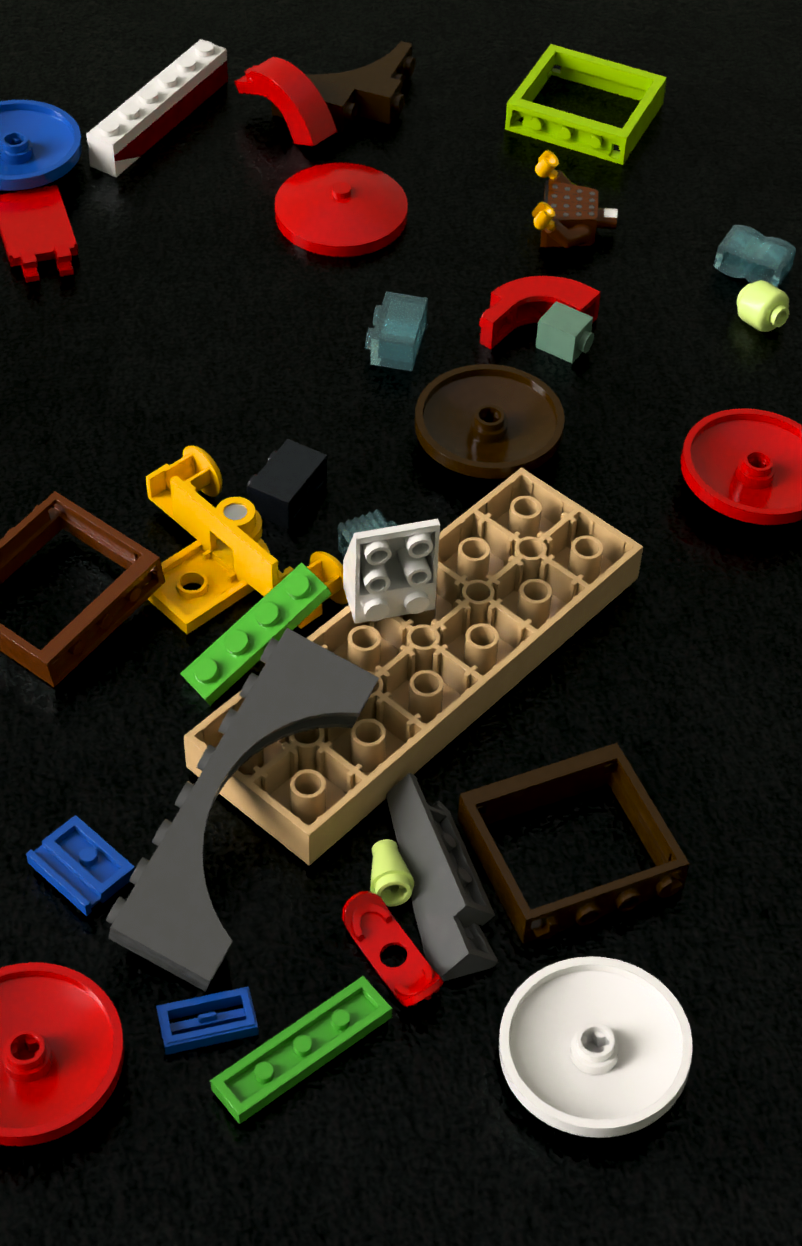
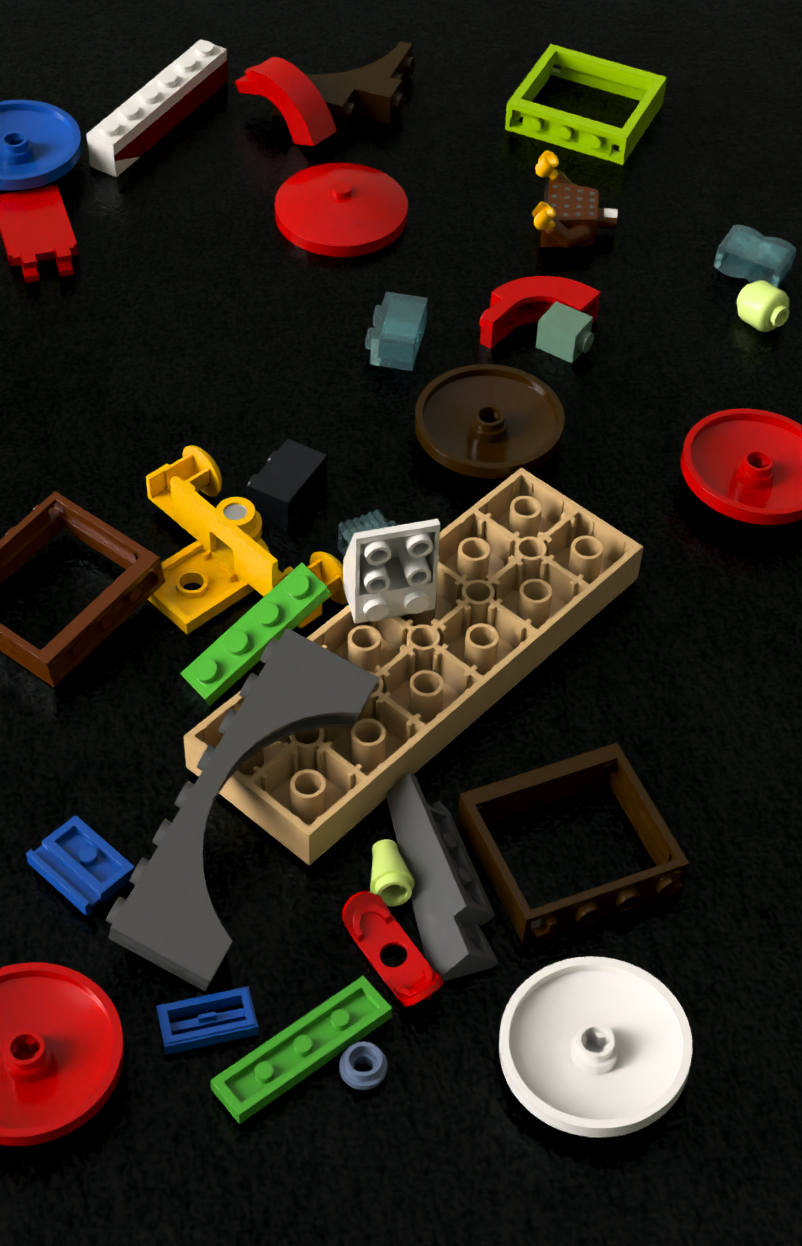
none -> sand blue plate [339,1042,387,1090]

